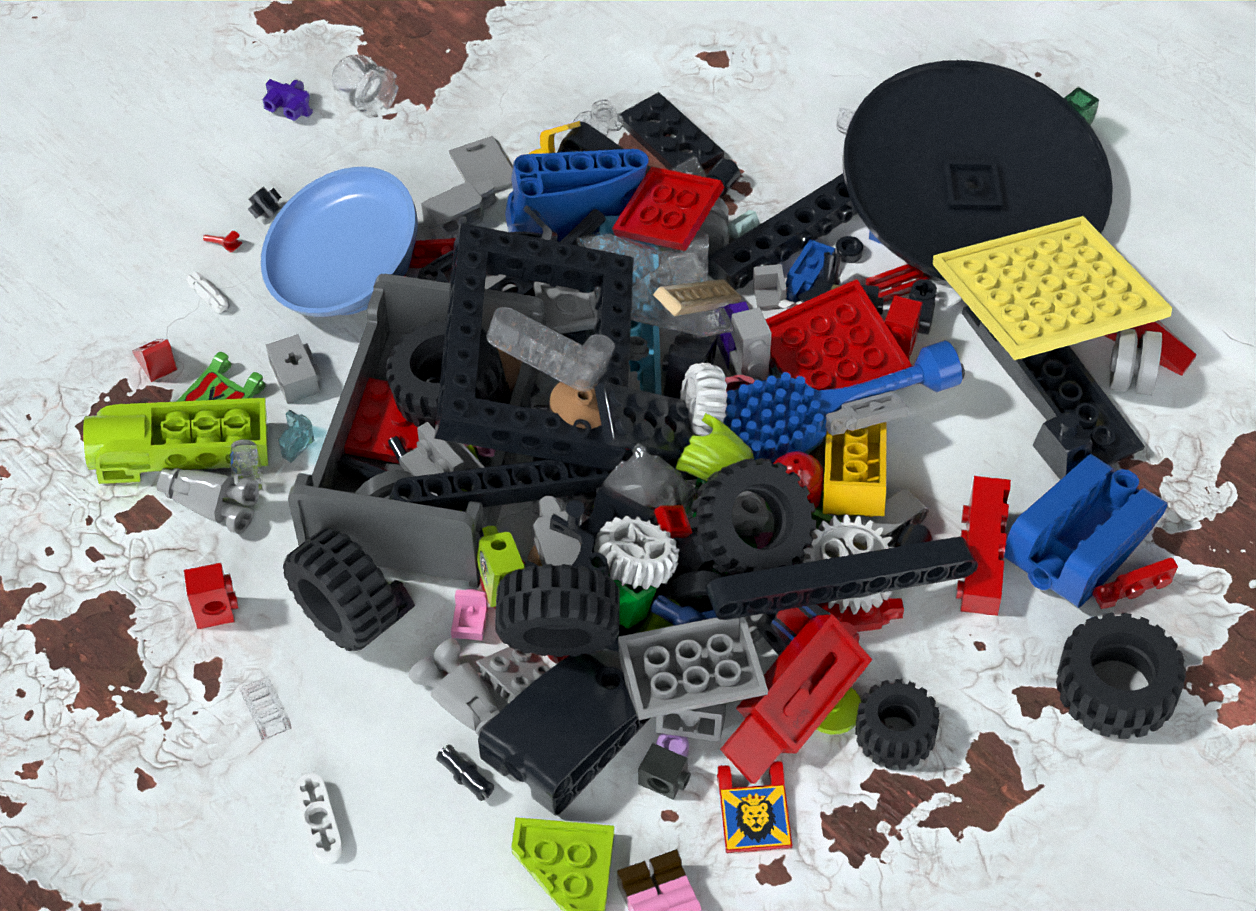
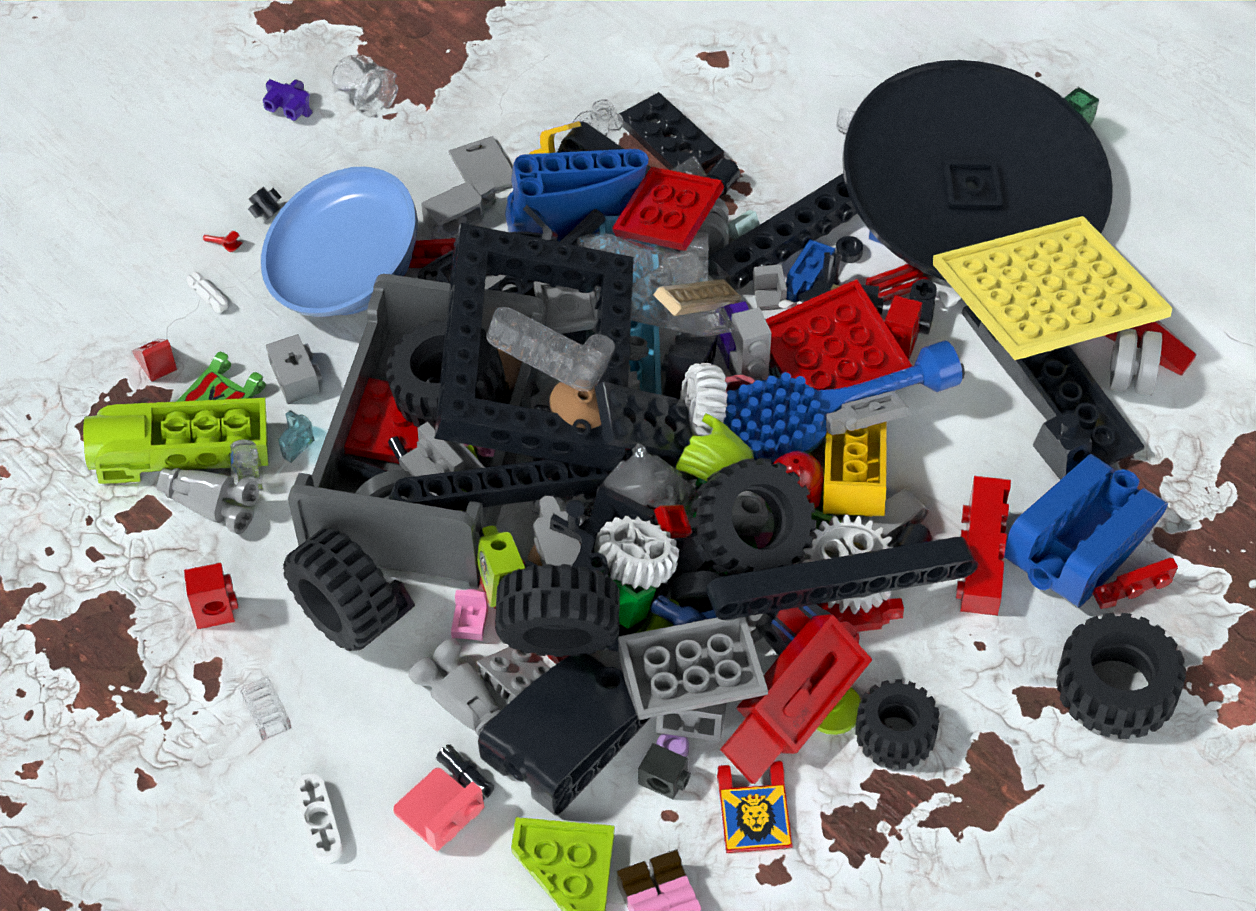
none -> coral bracket [393,768,484,852]

